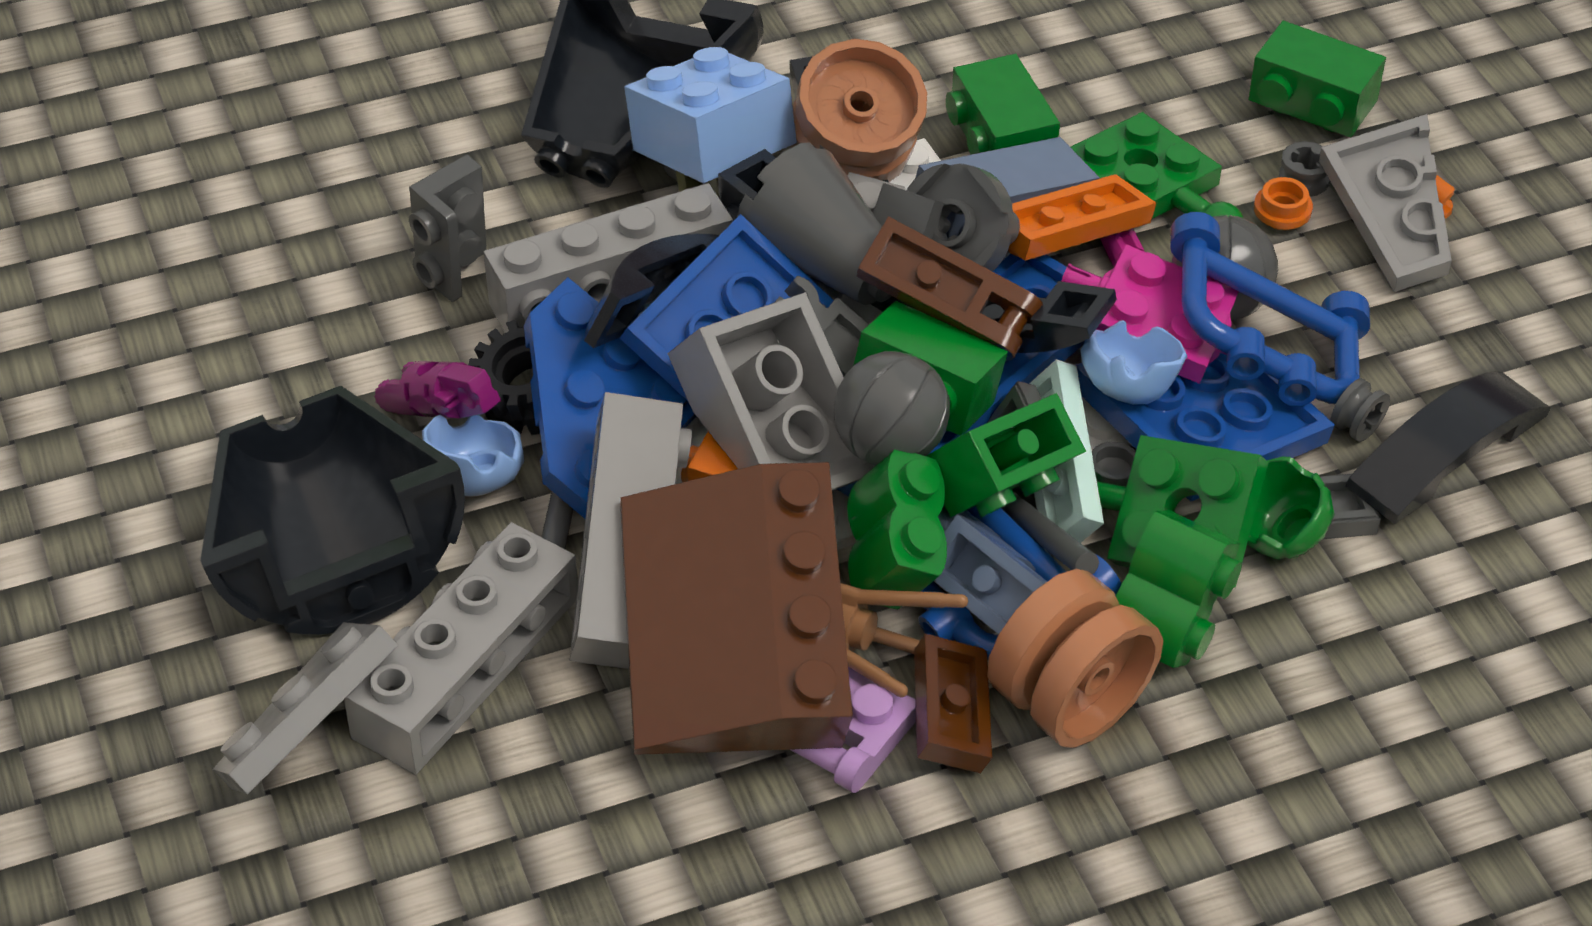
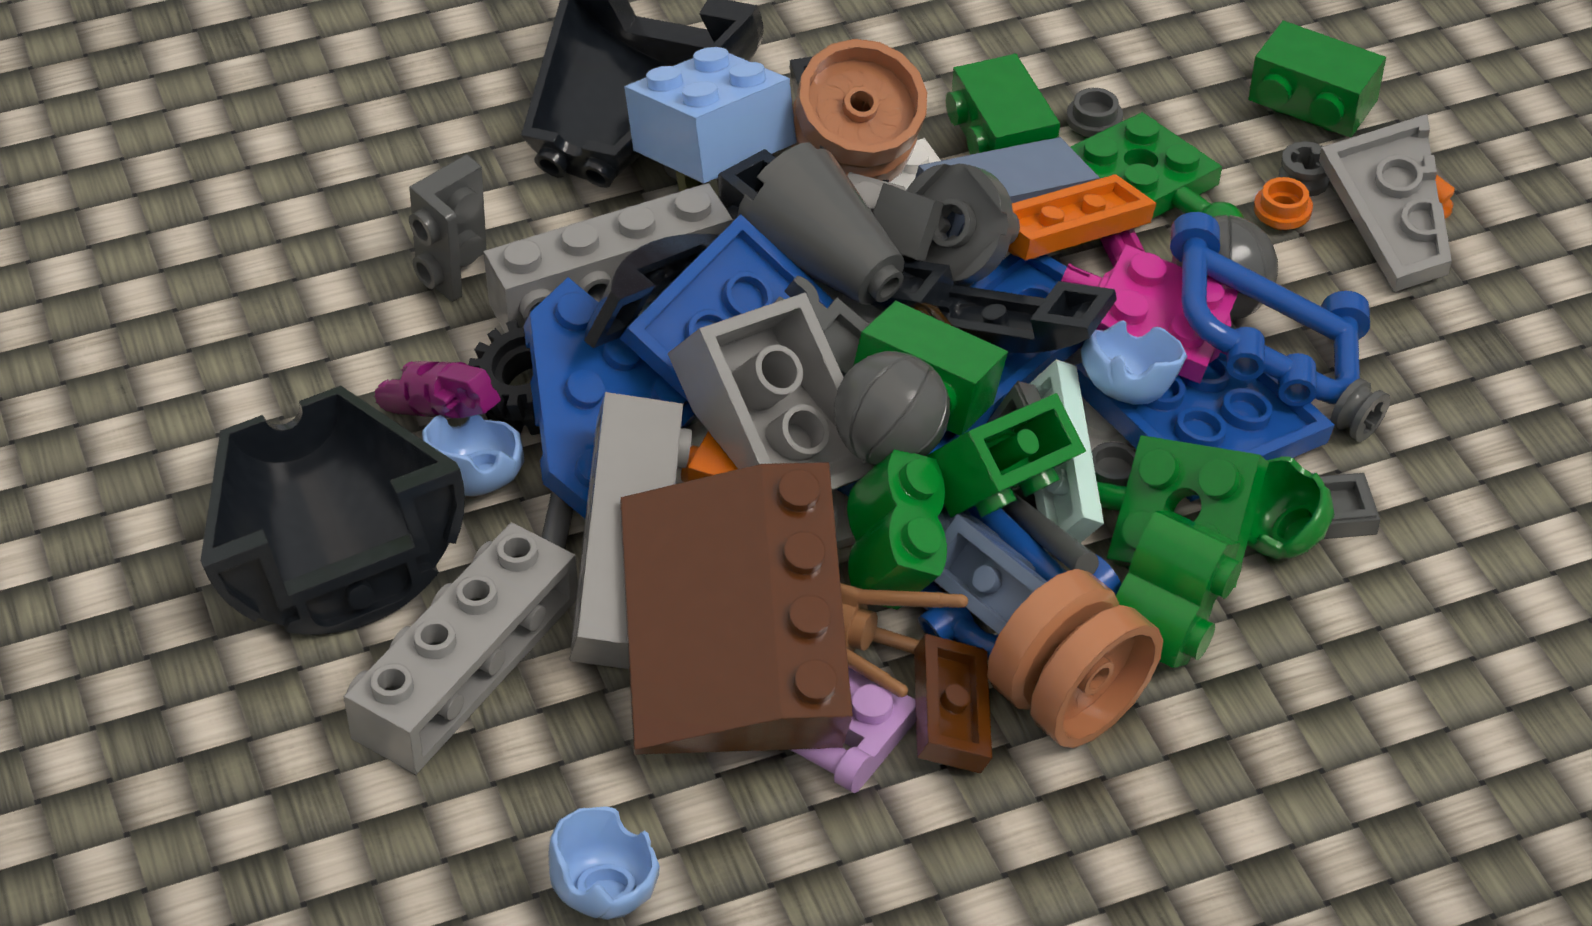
light grey wing [213,622,398,794] -> none
reddish brown plate [856,216,1043,360] -> none
black slope [1346,371,1551,525] -> none
none -> light blue hair [548,807,660,920]
none -> dark grey plate [1066,88,1123,138]

